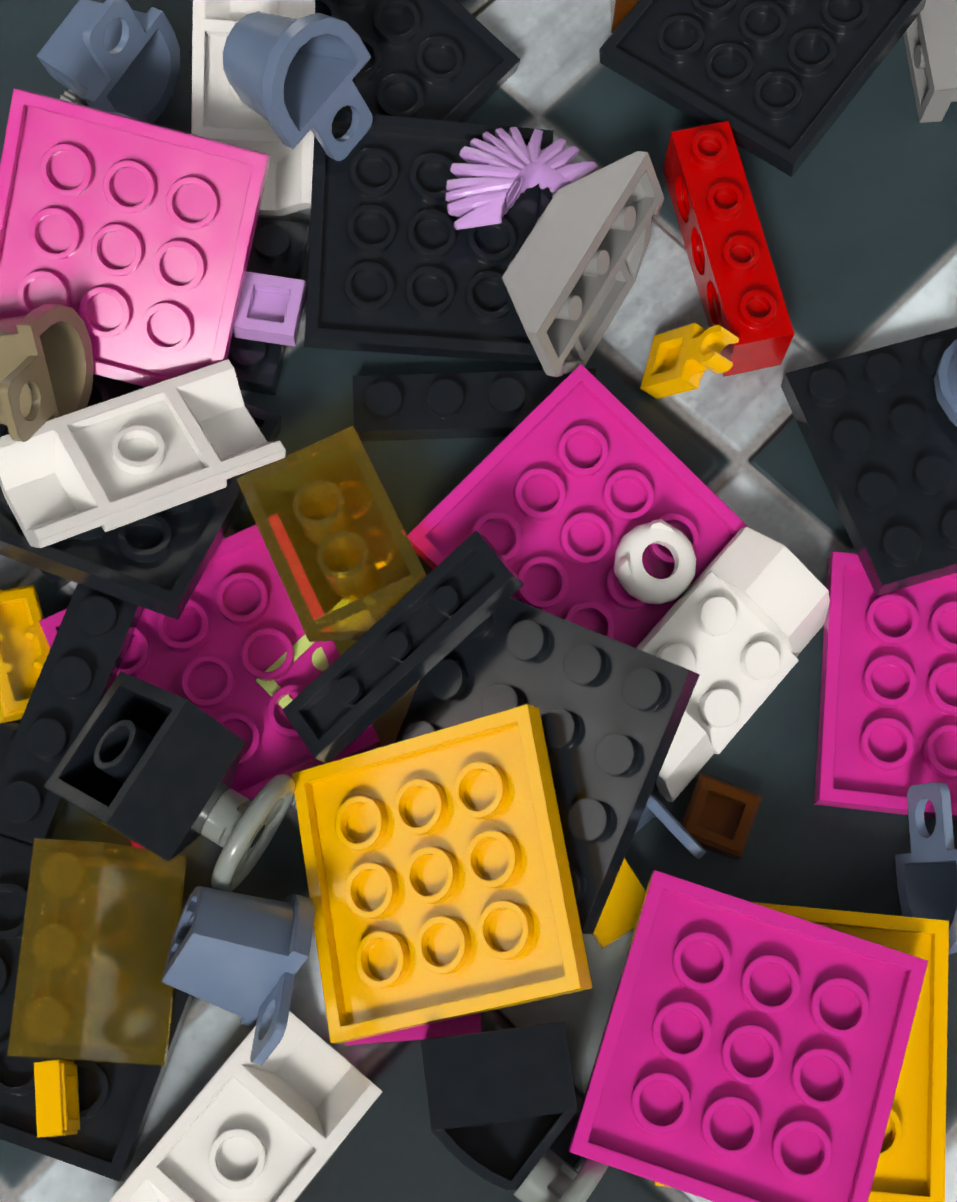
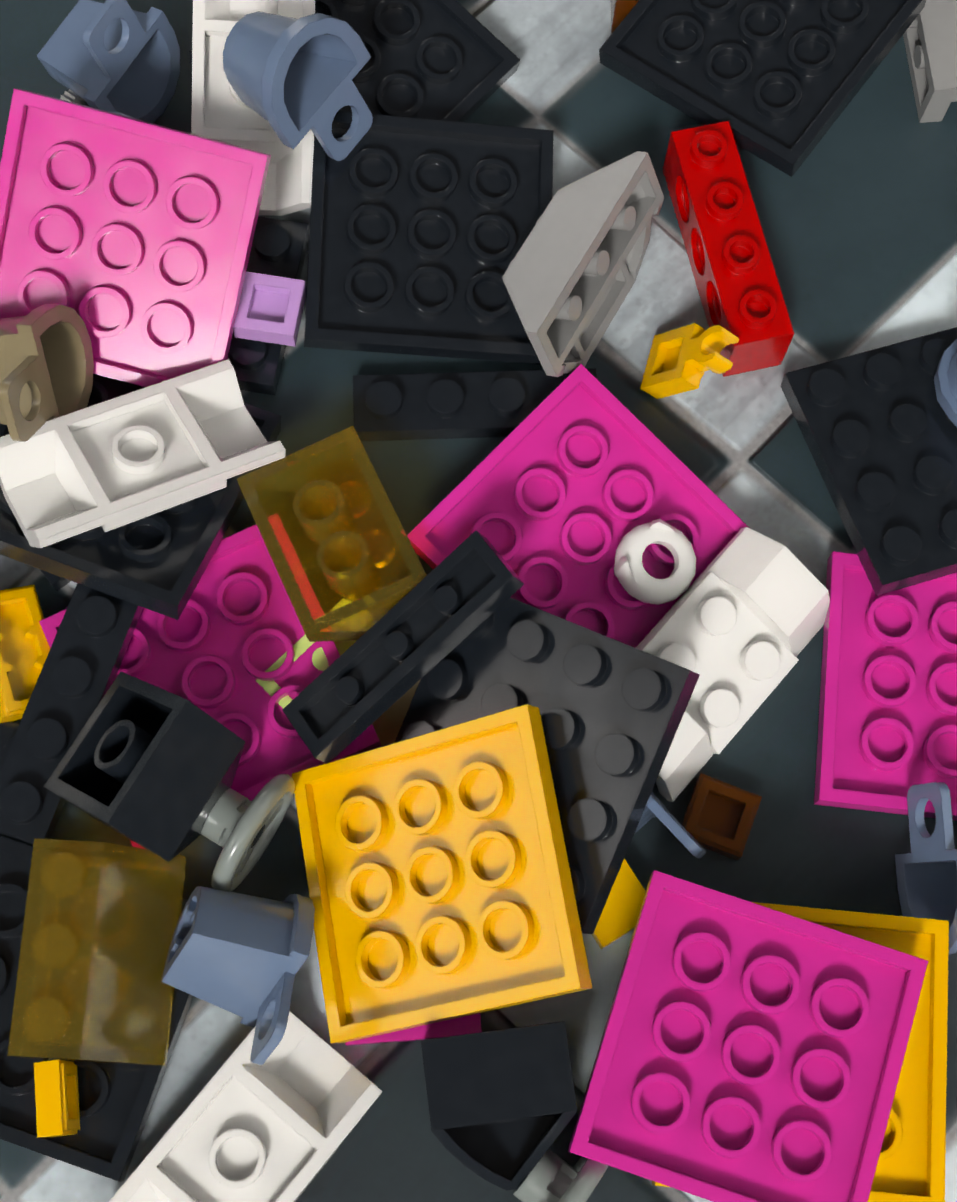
lavender hair [445,127,598,230] -> none

